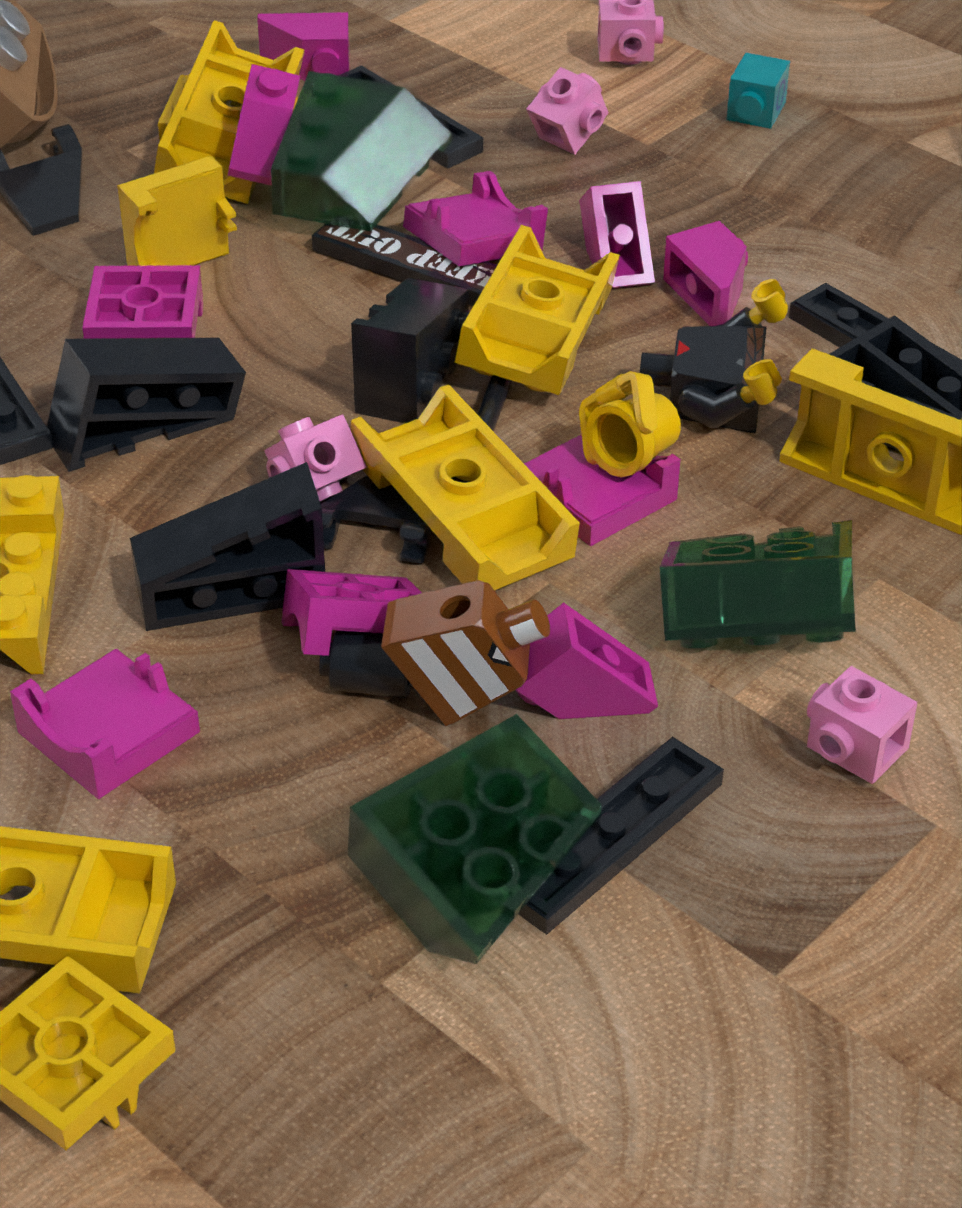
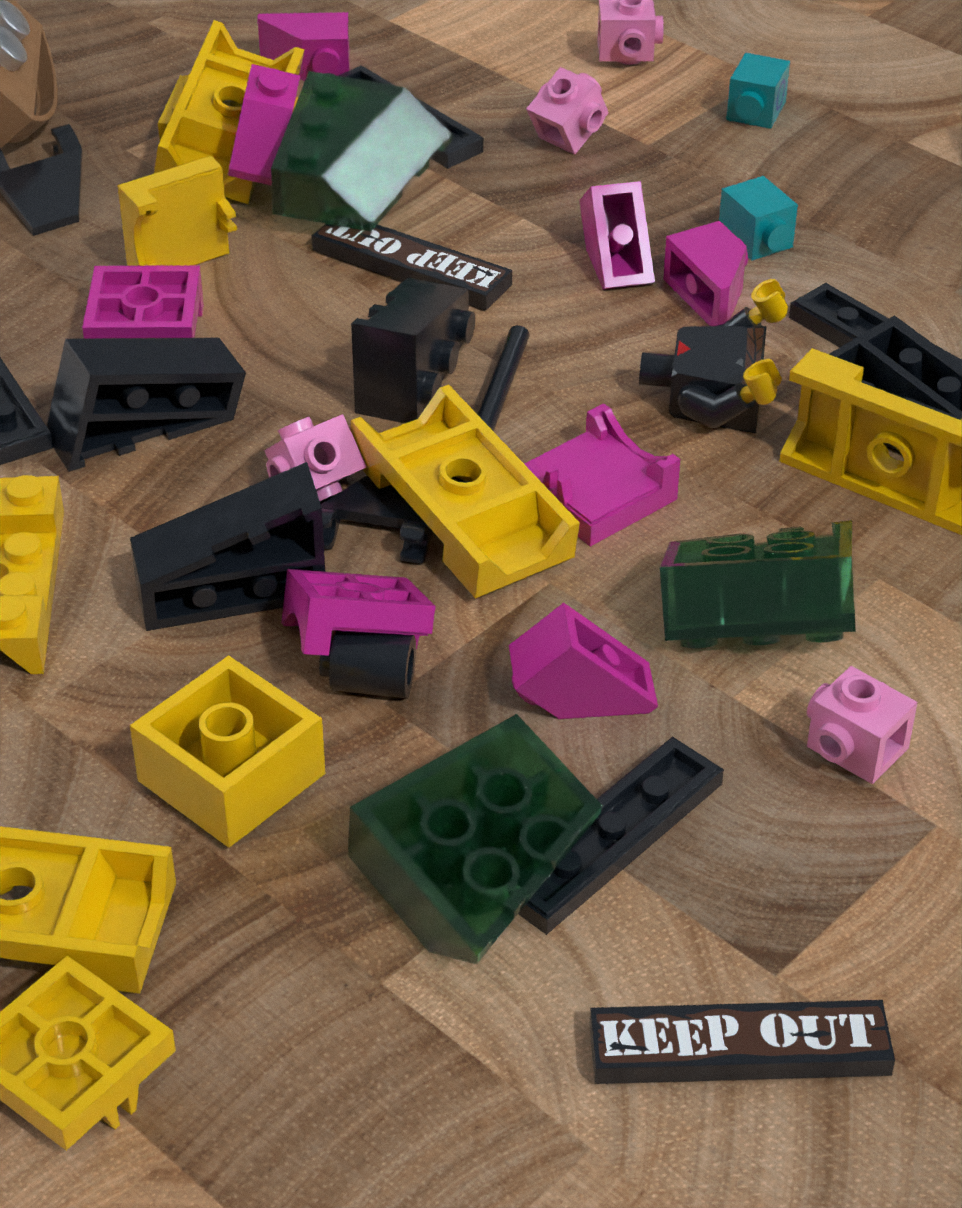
dark pink piece [10,649,200,800] -> none
dark orange torso [381,580,550,726] -> none
dark pink piece [403,171,548,267] -> none
yellow piece [455,225,620,395] -> none
yellow piece [579,371,681,477] -> none
none -> yellow brick [130,655,326,848]
none -> tile [589,1000,895,1084]
none -> teal brick [719,176,798,261]

